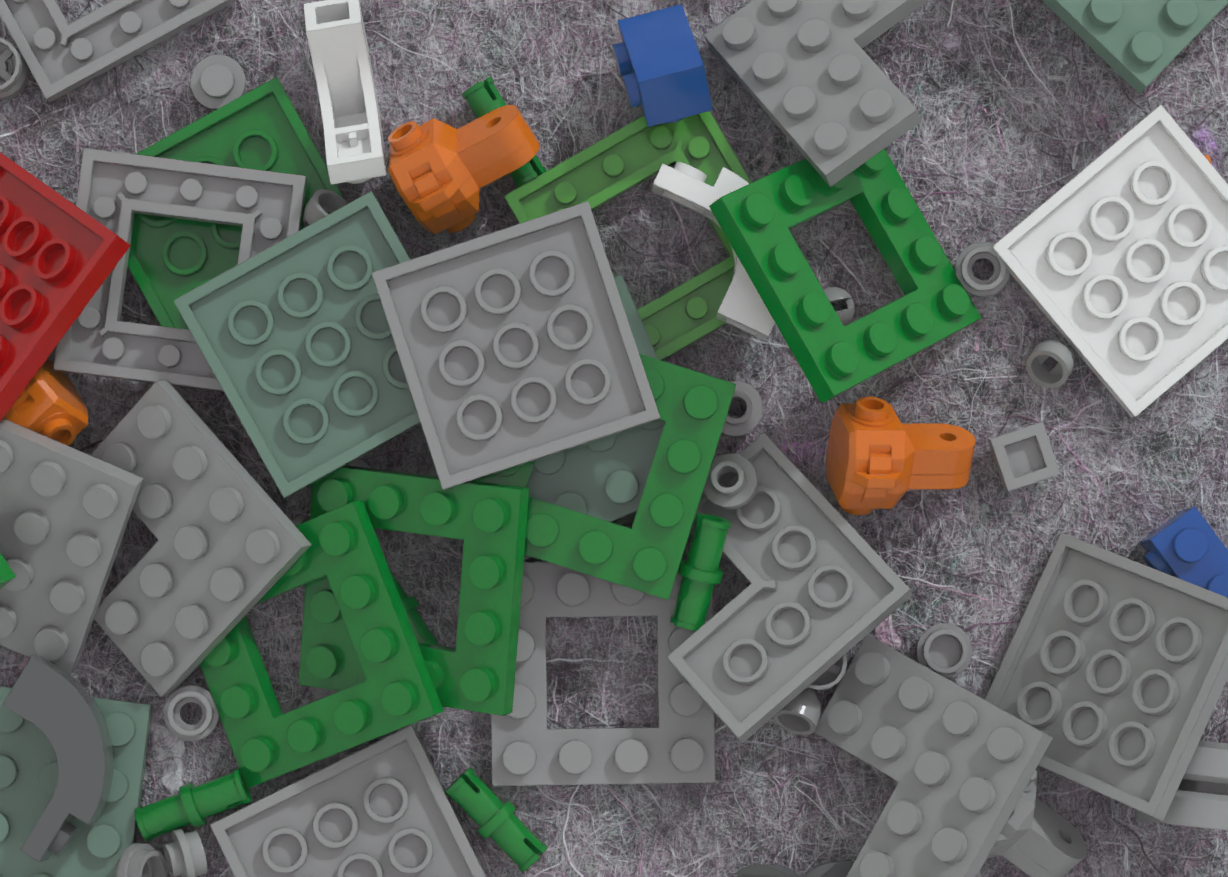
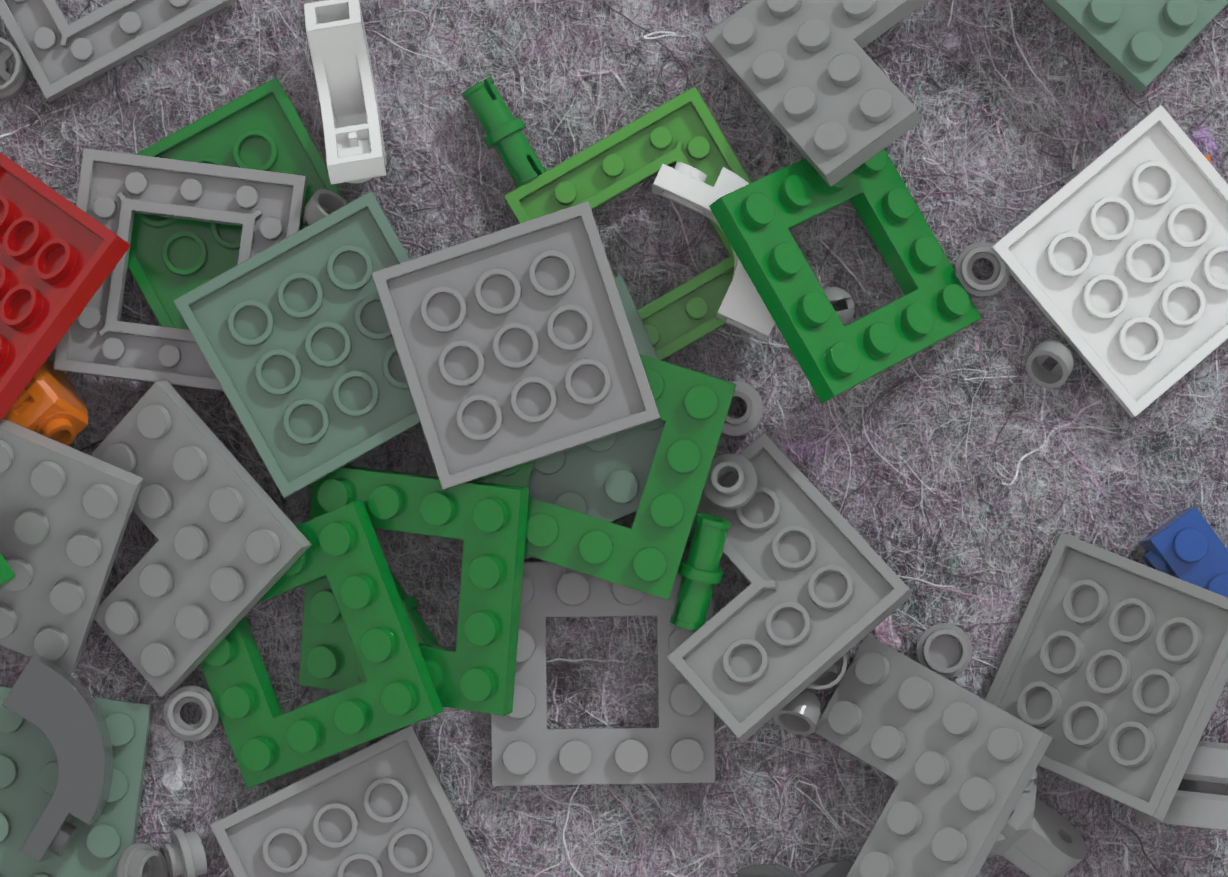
green pin [134,769,252,842] -> none
light grey plate [190,55,246,110] -> none
orange piece [388,105,540,234] -> none
green pin [445,767,548,872] -> none
blue brick [613,4,713,127] -> none
orange piece [826,396,976,515] -> none
light grey plate [988,422,1061,493] -> none

